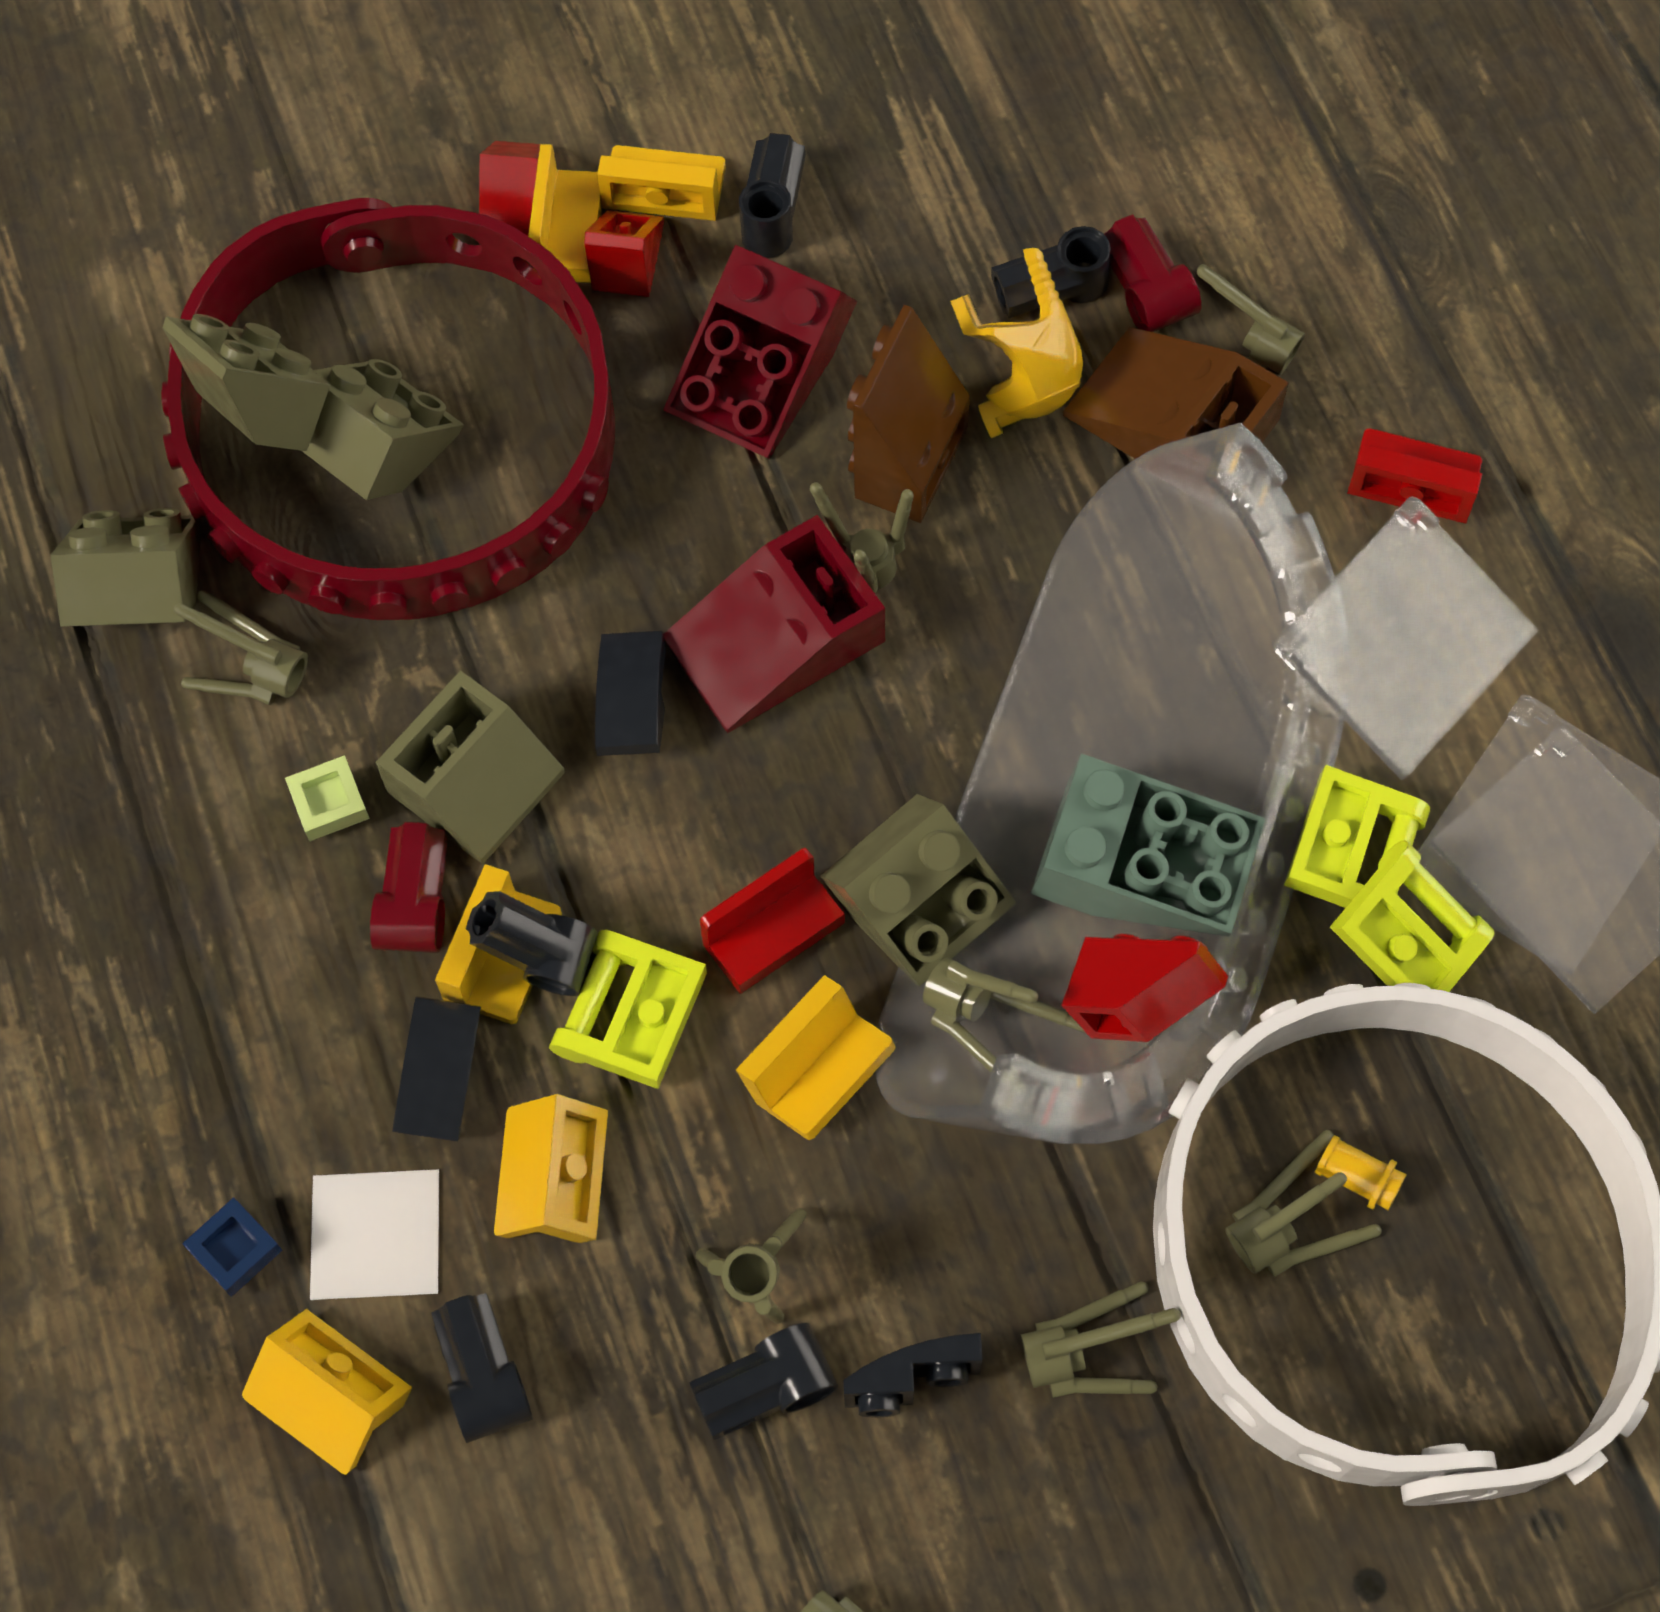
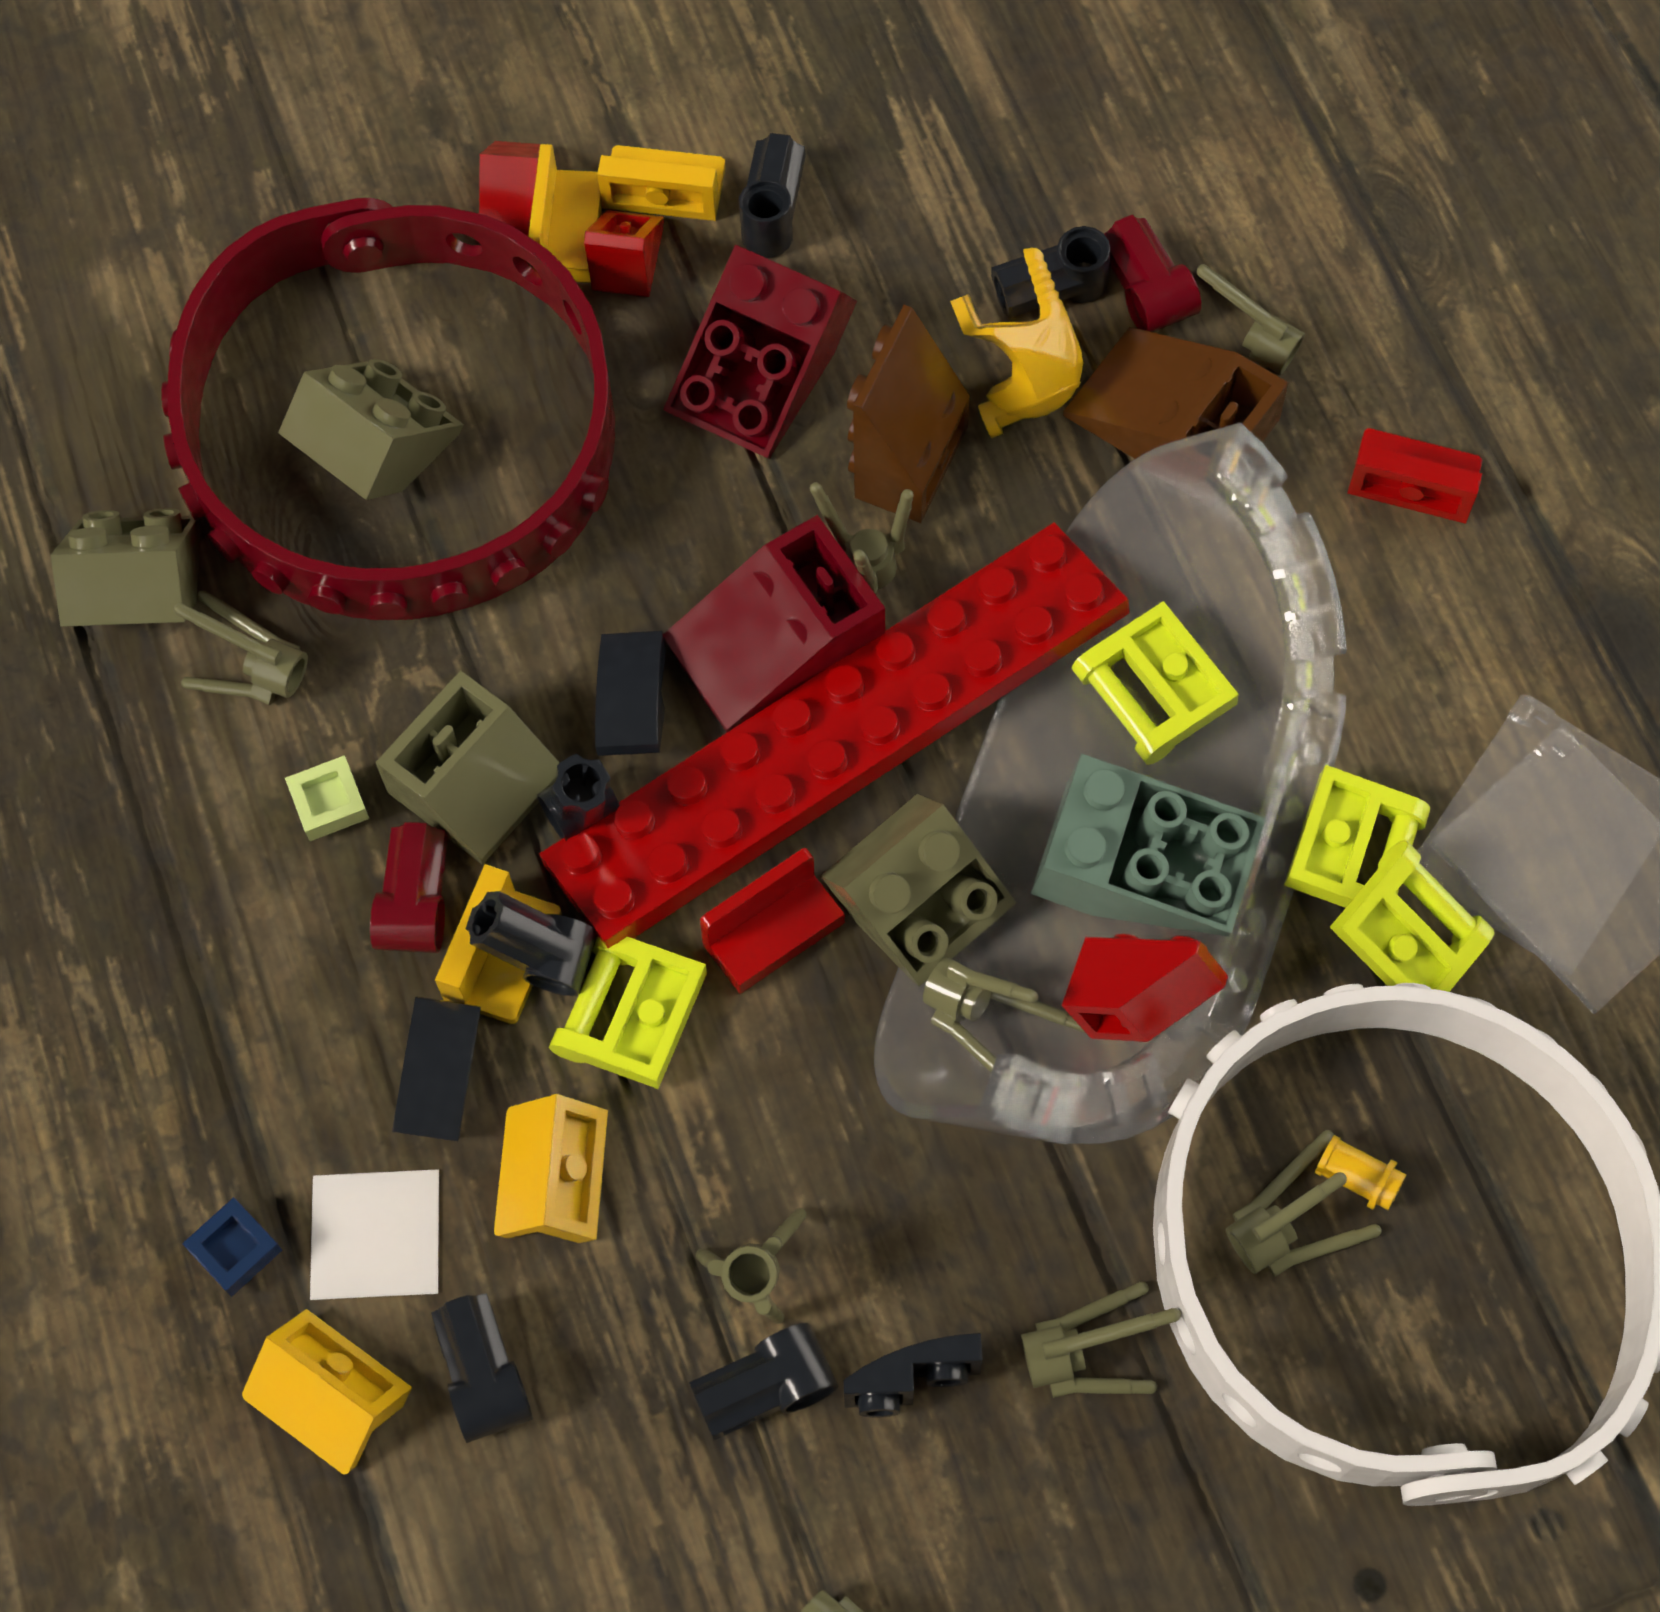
olive slope [162,314,330,451] -> none
yellow panel [736,975,896,1140] -> none
clear piece [1272,496,1538,780] -> none
none -> black piece [537,754,620,841]
none -> red plate [539,522,1130,949]
none -> neon yellow plate [1071,601,1239,765]

